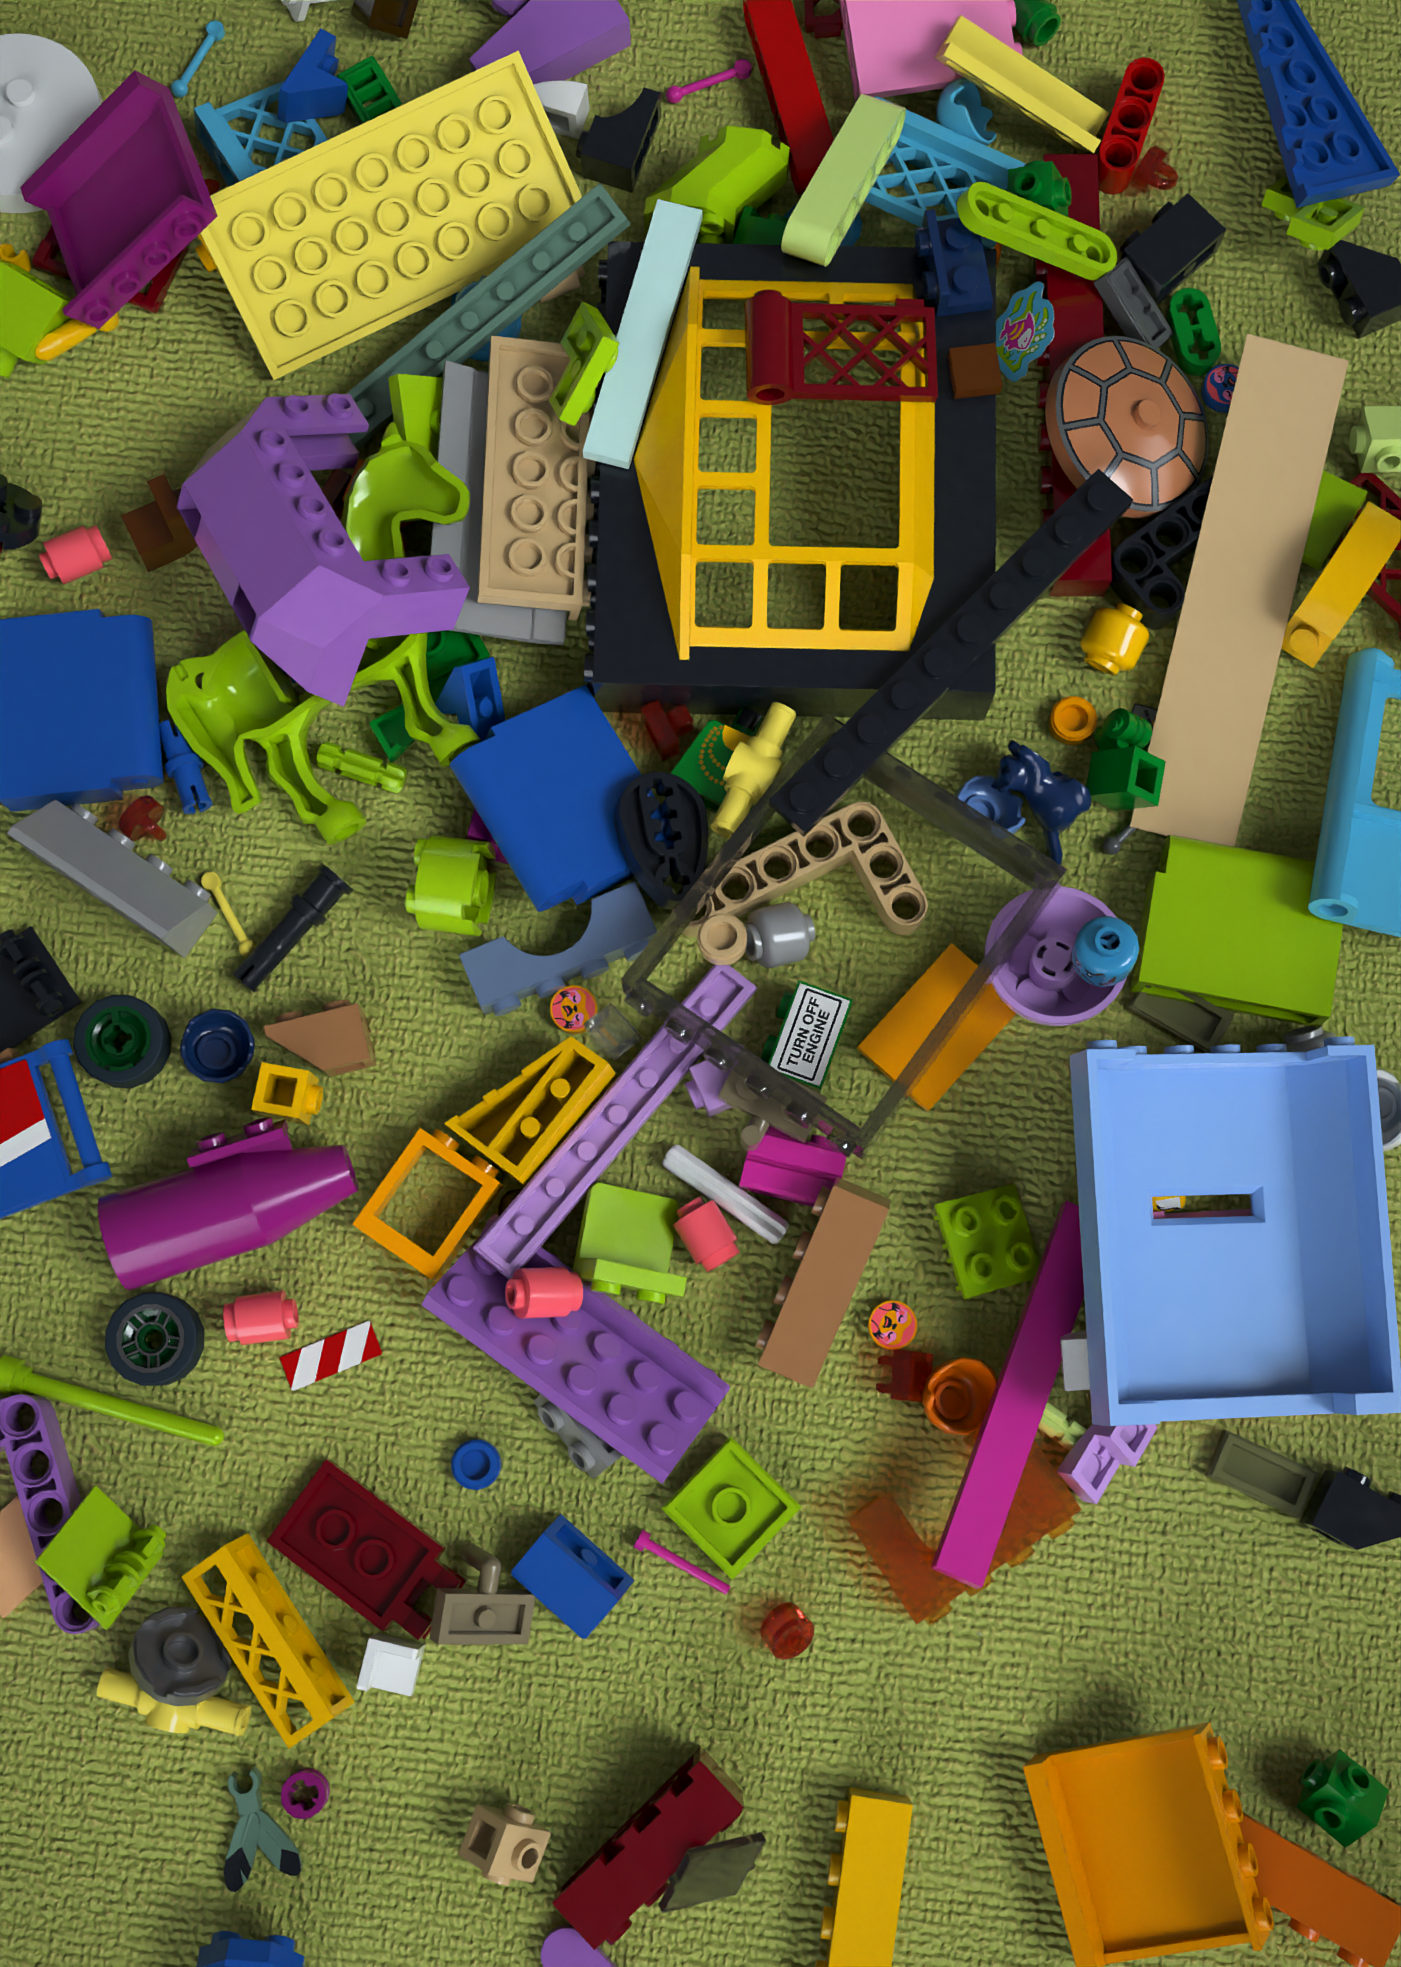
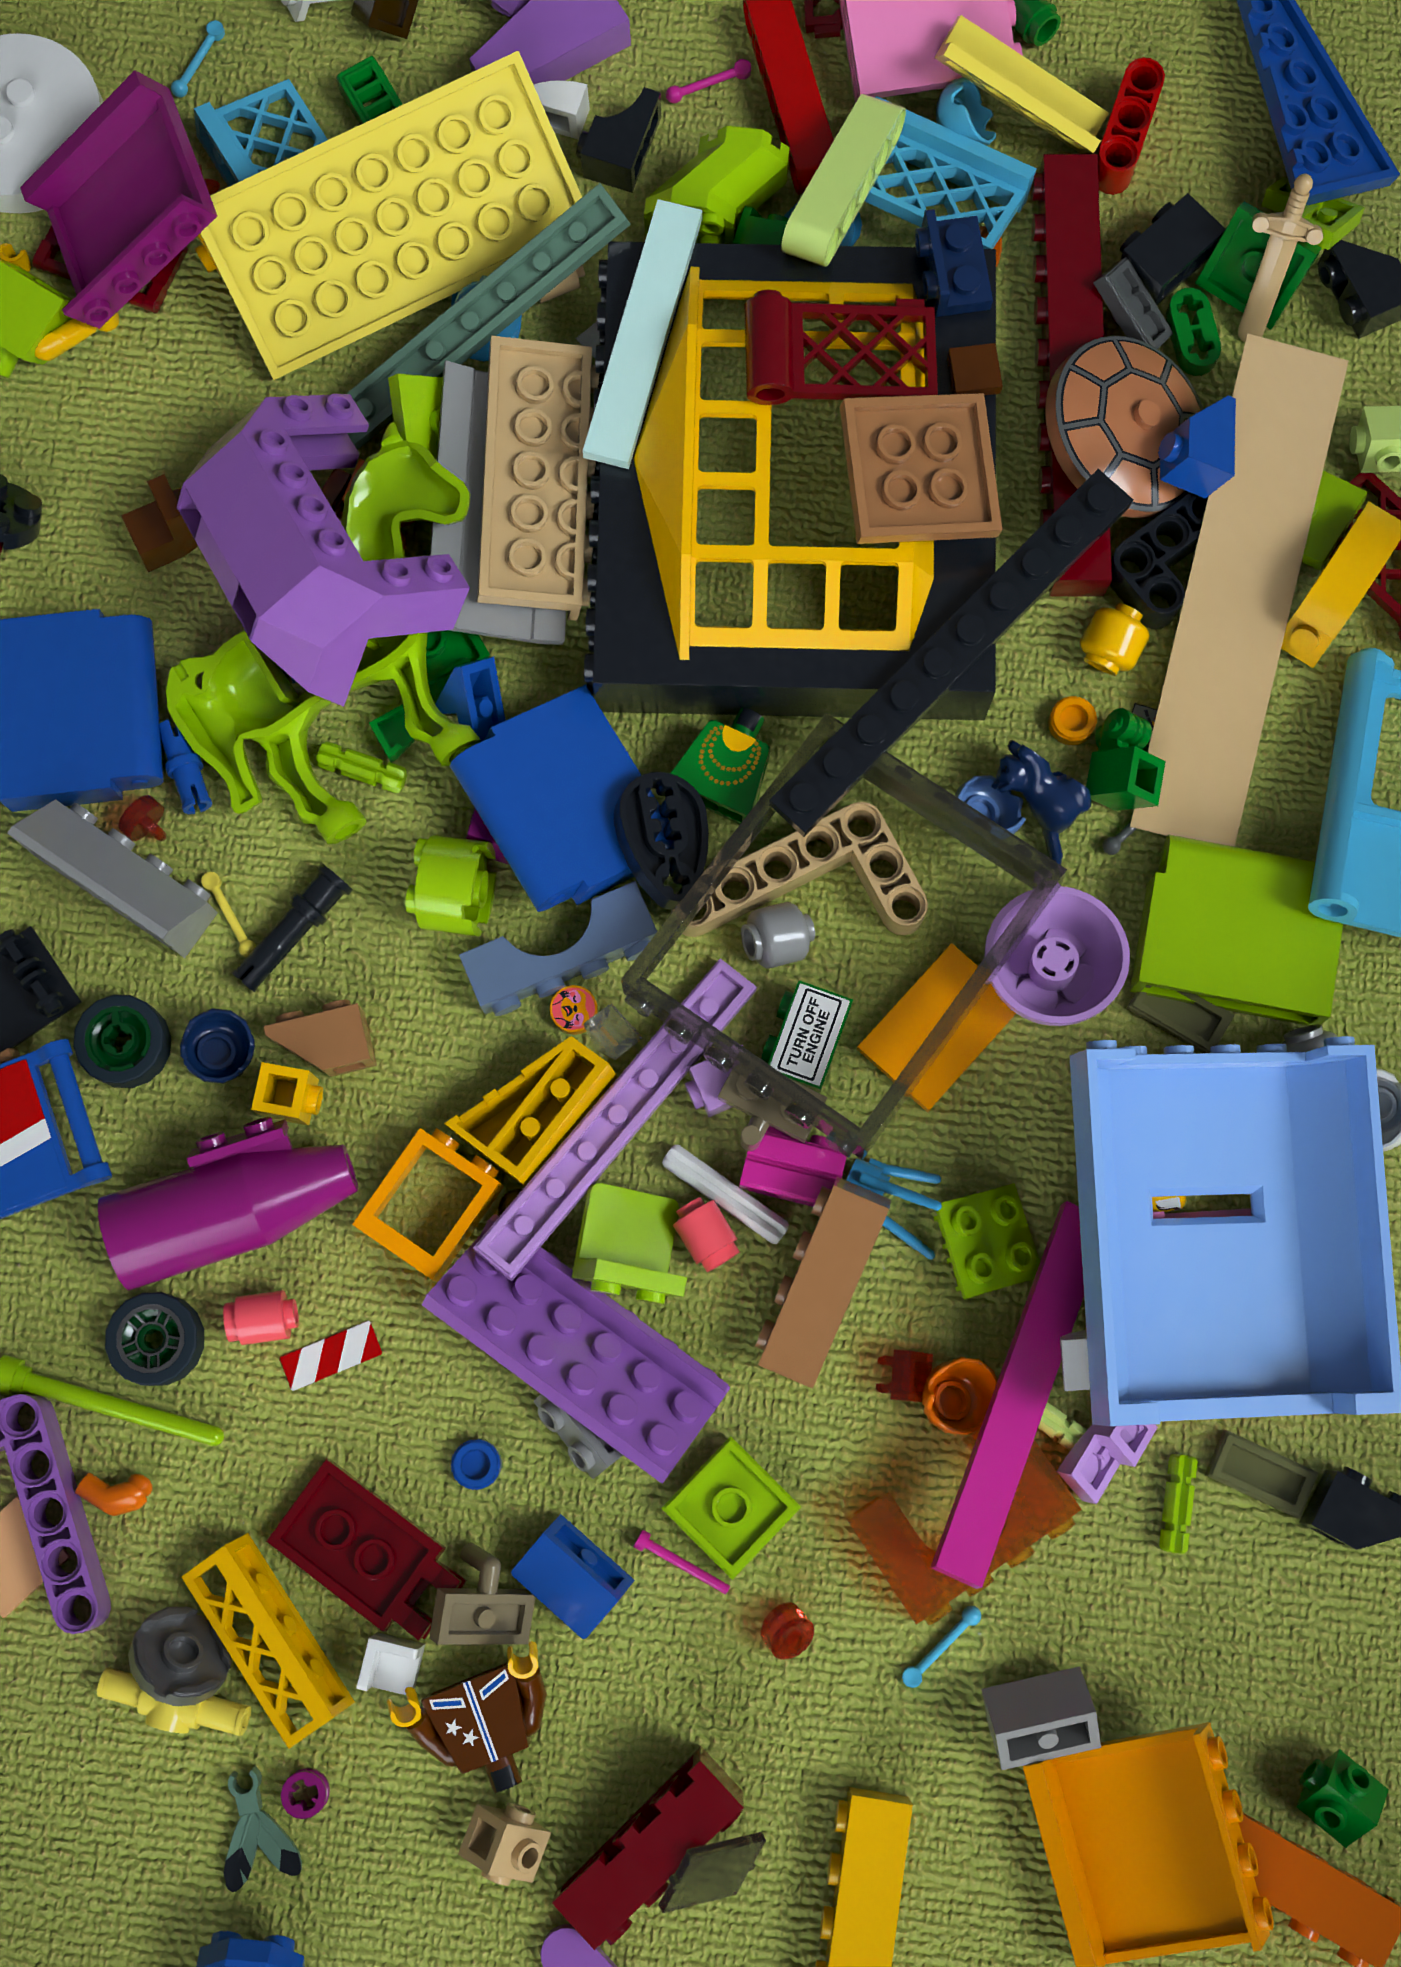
lime hinge [34,1485,166,1630] -> none
coral brick [38,525,112,585] -> none
blue slope [277,28,348,123] -> none
coral brick [505,1267,583,1319] -> none
lime plate [549,301,620,426] -> none
clear red tile [641,700,694,761] -> none
tan tile [697,913,747,966] -> none
light yellow pin [711,702,796,840] -> none
tile [867,1300,917,1350] -> none
lime plate [957,182,1117,280] -> none
sticker [996,282,1054,382] -> none
green brick [1003,161,1072,217] -> none
dark azure head [1071,916,1139,987] -> none
clear red tile [1131,145,1179,194] -> none
tile [1201,364,1239,413] -> none
none -> orange arm [75,1473,153,1516]
none -> reddish brown torso [387,1641,547,1793]
none -> medium nougat plate [840,393,1003,544]
none -> dark azure plant [846,1158,942,1260]
none -> medium azure hinge [902,1606,982,1688]
none -> light grey brick [982,1666,1101,1770]
none -> blue slope [1158,395,1236,498]
none -> lime axle [1159,1454,1198,1554]
none -> green tile [1195,201,1322,330]
none -> tan sword [1238,174,1323,342]

